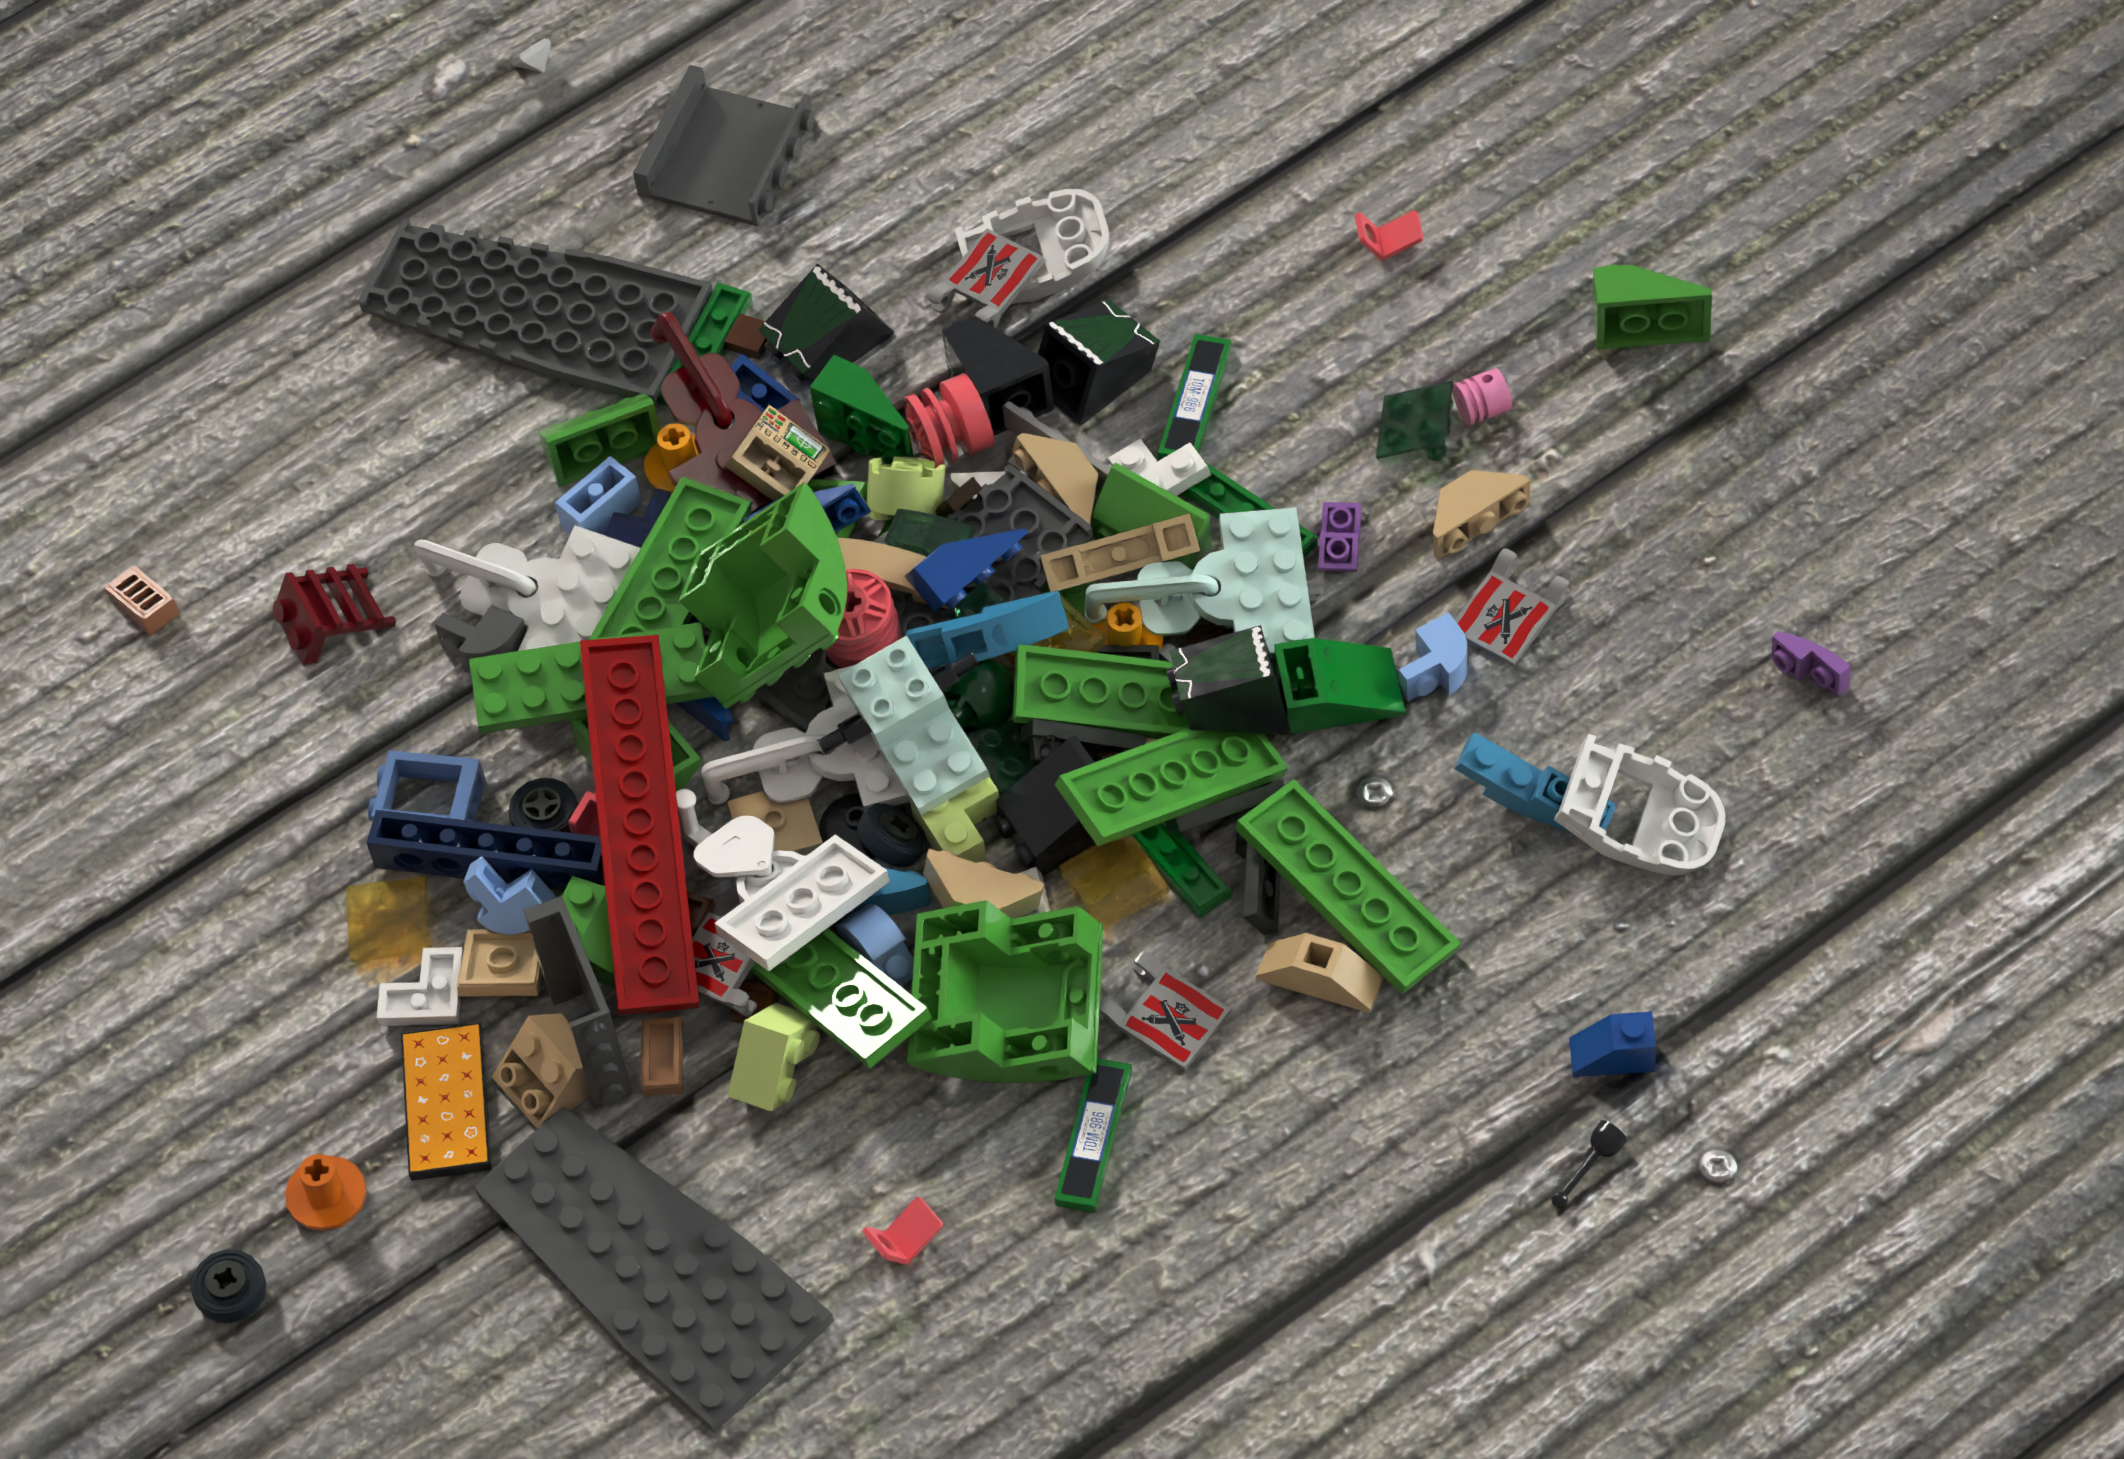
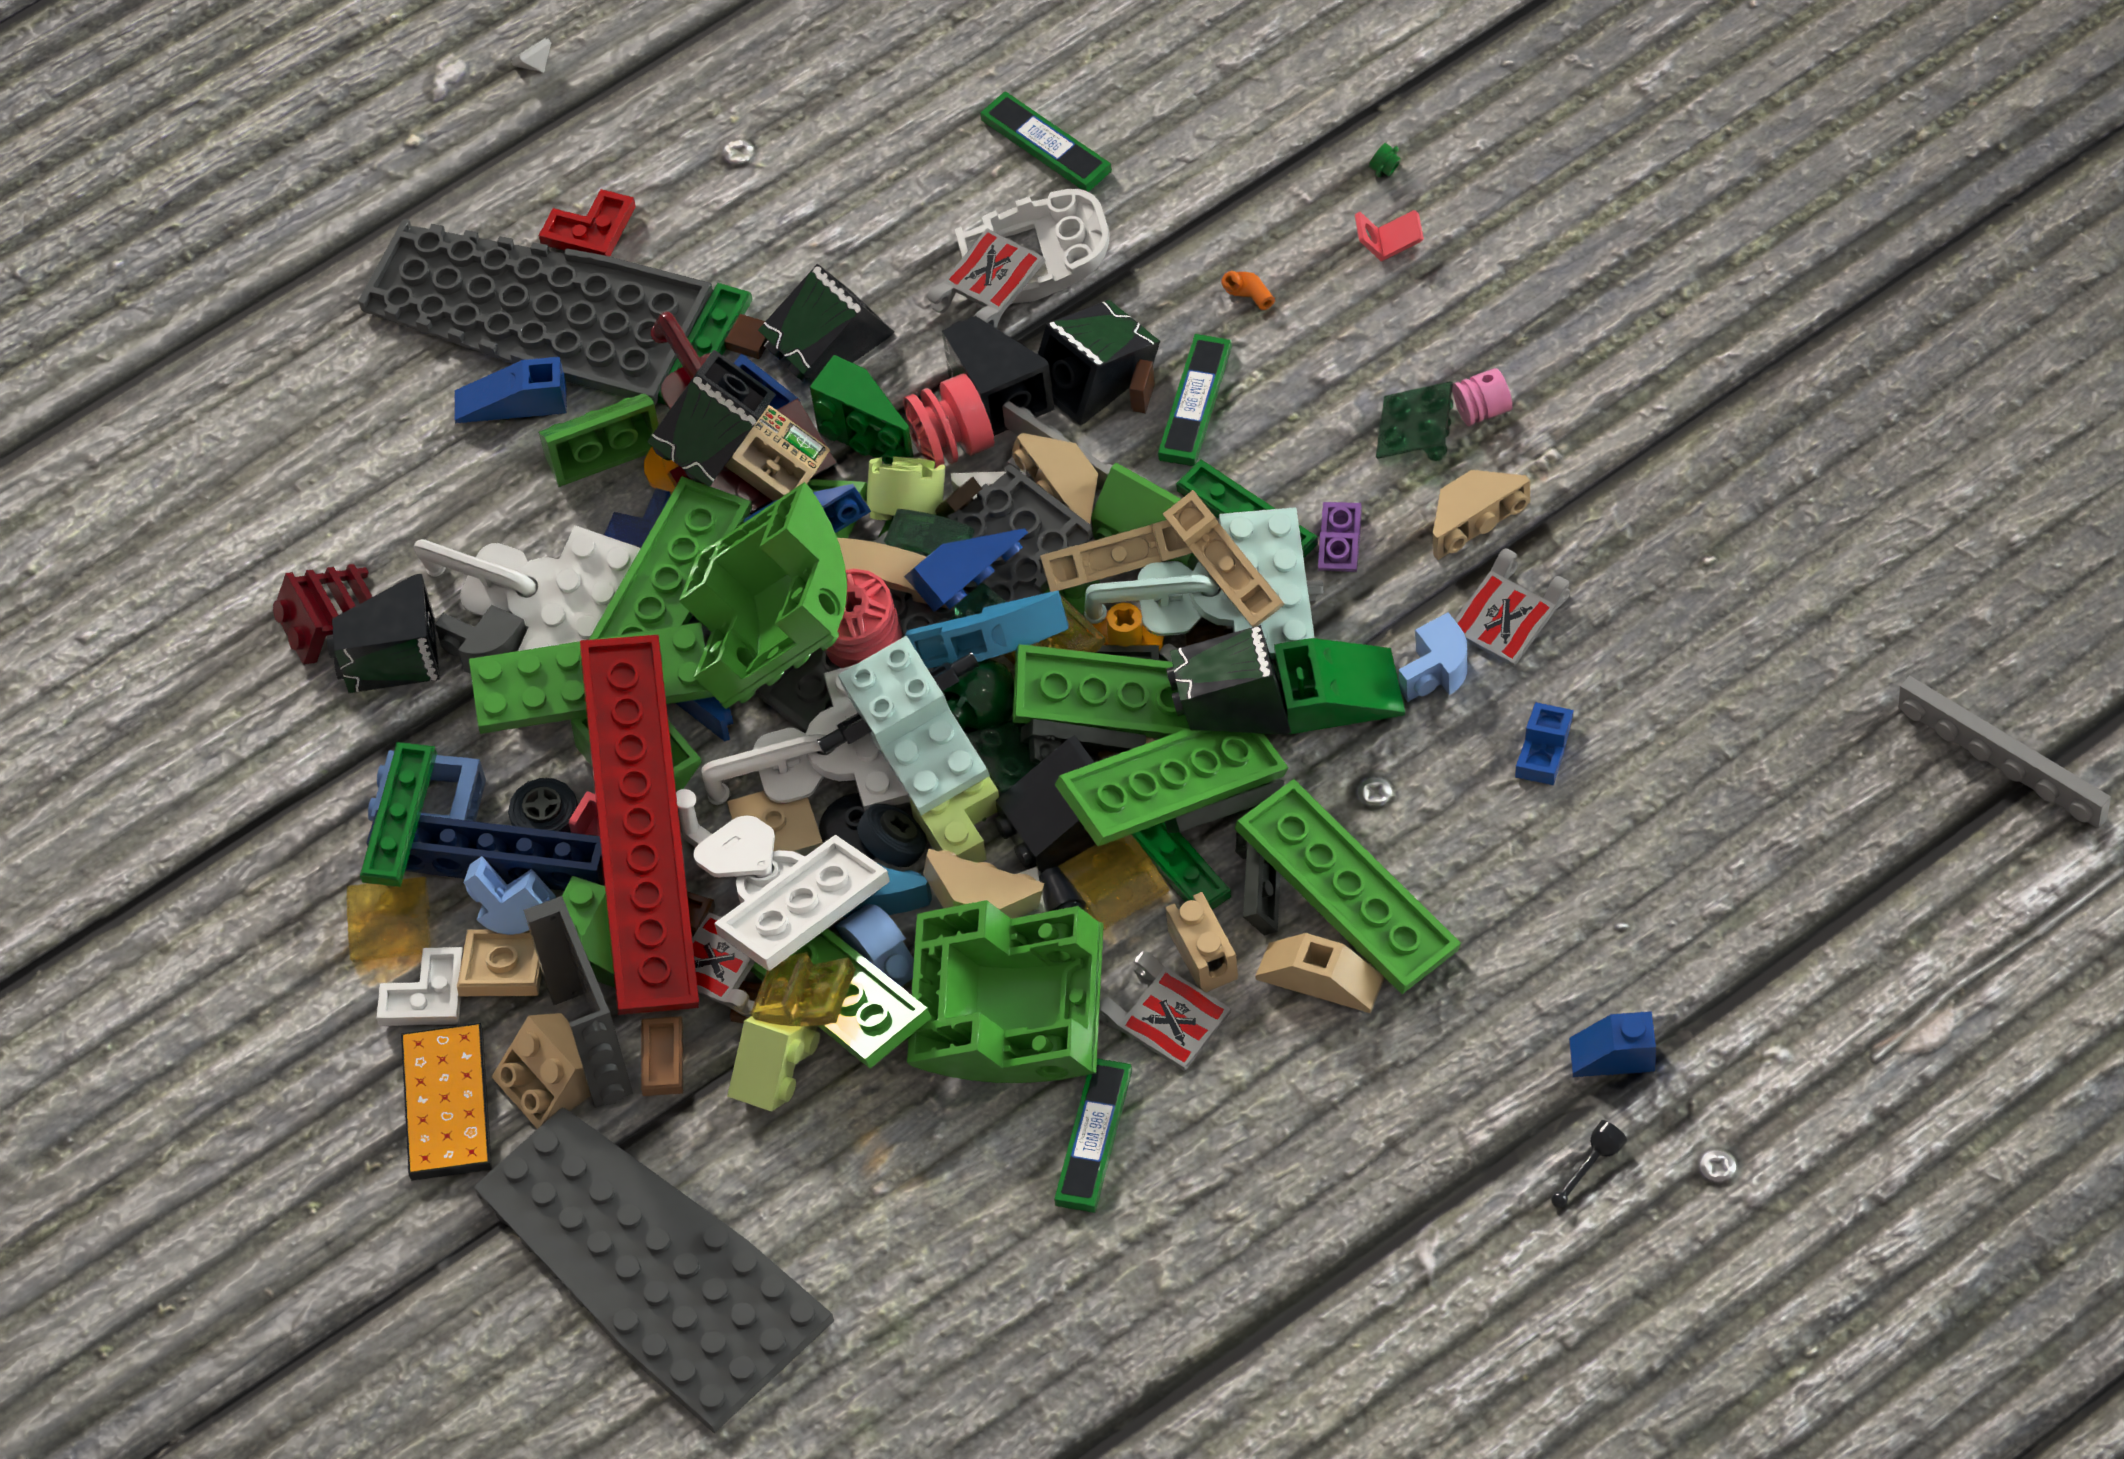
nougat slope [104,566,180,636] -> none
black wheel [191,1250,267,1323] -> none
orange piece [285,1154,367,1231] -> none
light blue brick [555,456,642,535] -> none
dark grey panel [633,65,815,226] -> none
coral bracket [862,1197,943,1265] -> none
white plate [1108,439,1211,496] -> none
dark azure slope [1454,732,1617,832] -> none
white slope [1554,734,1725,876] -> none
bright green slope [1593,265,1712,350] -> none
medium lavender slope [1771,632,1851,697] -> none
none -> black slope [327,574,440,693]
none -> green tile [360,742,437,887]
none -> blue slope [455,357,567,424]
none -> red plate [538,189,636,256]
none -> slope [647,350,776,487]
none -> clear yellow slope [751,952,856,1026]
none -> tile [980,91,1112,192]
none -> black cone [1039,867,1086,912]
none -> reddish brown tile [1129,359,1155,414]
none -> tan slope [1163,490,1285,627]
none -> tan brick [1166,892,1238,992]
none -> orange arm [1221,271,1275,310]
none -> green plate [1368,143,1401,177]
none -> blue slope [1515,702,1574,785]
none -> light grey plate [1898,675,2111,829]

